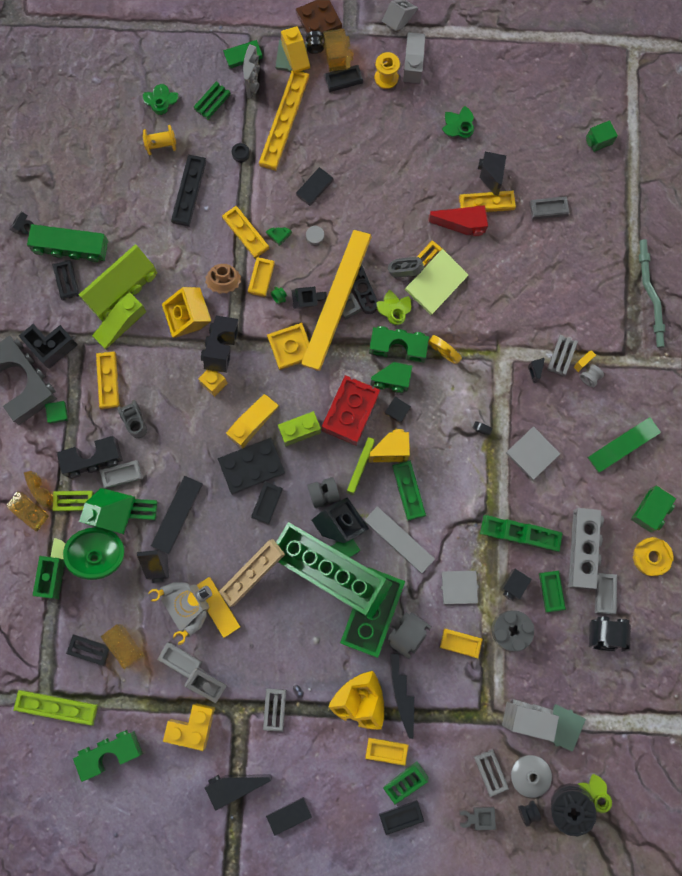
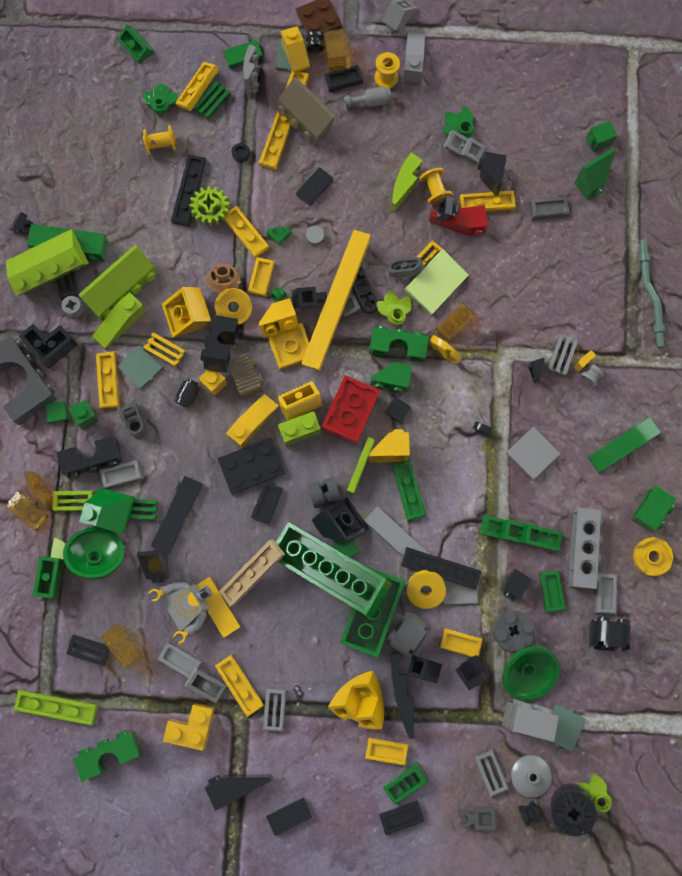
none -> lime slope [6,229,89,296]
none -> light grey wheel [62,296,84,318]
none -> green brick [68,400,100,430]
none -> green slope [117,25,155,64]
none -> sand green piece [117,345,163,390]
none -> yellow tile [143,332,186,367]
none -> yellow tile [175,62,219,111]
none -> black brick [175,378,200,408]
none -> lime gear [189,186,230,226]
none -> yellow tile [215,288,252,325]
none -> yellow tile [215,654,264,717]
none -> dark tan brick [229,353,264,398]
none -> yellow slope [259,298,299,337]
none -> dark tan slope [276,77,335,145]
none -> yellow brick [278,381,322,421]
none -> light grey piece [344,86,392,108]
none -> lime slope [391,152,423,212]
none -> black tile [400,547,481,590]
none -> yellow tile [407,570,446,609]
none -> black brick [407,655,443,684]
none -> yellow hose [420,168,452,205]
none -> clear yellow slope [435,303,476,343]
none -> black tile [437,196,460,222]
none -> light grey slope [443,130,486,163]
none -> black panel [456,655,491,690]
none -> green dish [502,646,560,701]
none -> green slope [574,148,615,200]

